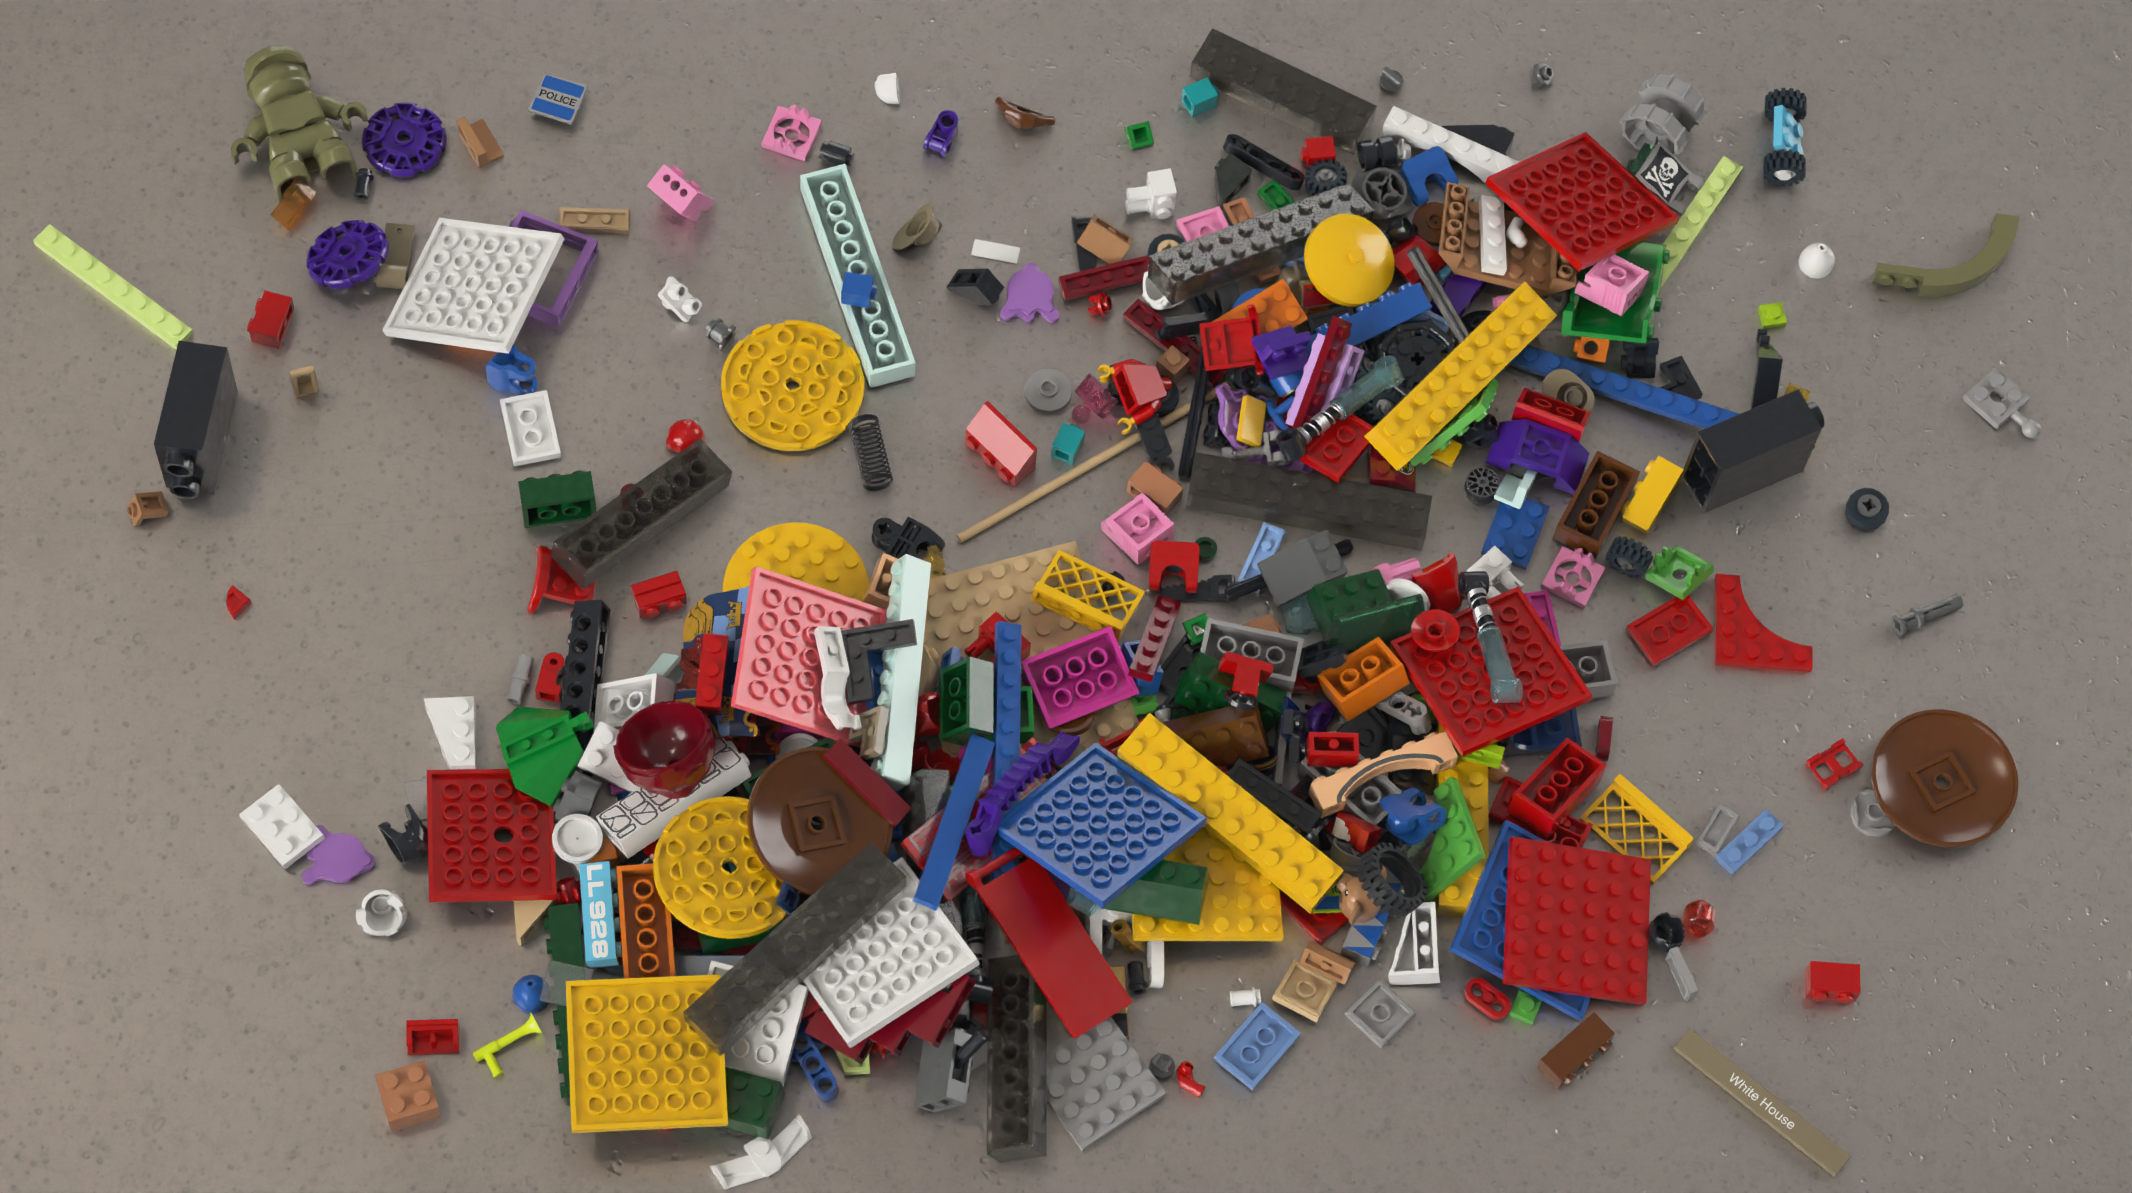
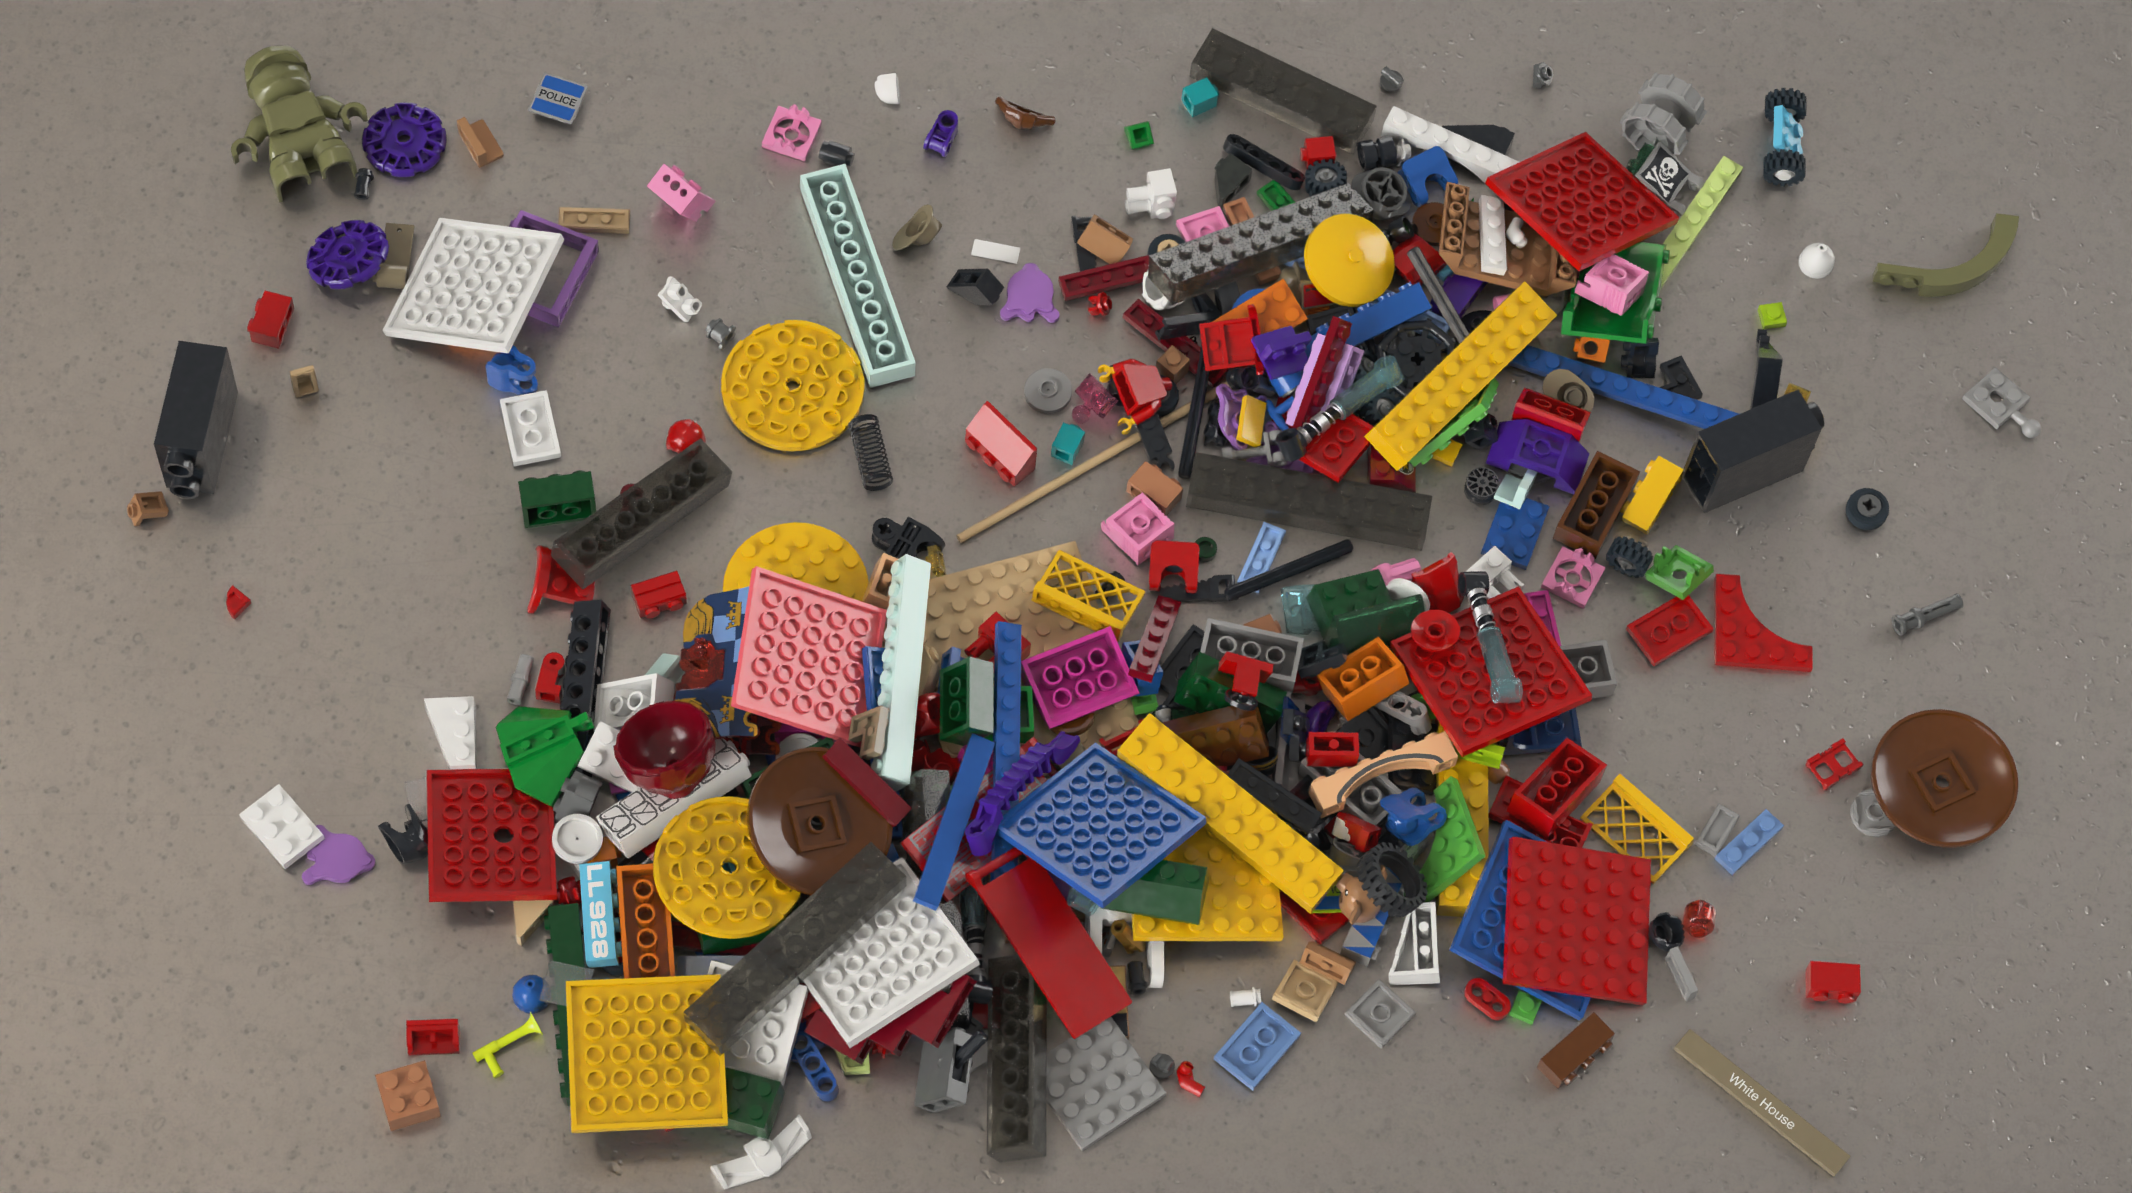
yellowish green plate [33,224,193,350] -> none
clear orange slope [270,177,316,231] -> none
white helmet [356,889,408,936] -> none
red brick [695,633,730,716] -> none
dark blue slope [775,882,801,917] -> none
white piece [814,626,862,730] -> none
blue brick [841,272,877,308] -> none
black plate [841,619,917,705] -> none
green tile [1182,613,1208,645] -> none
dark grey slope [1257,530,1348,607] -> none
dark red beam [1595,716,1613,761] -> none

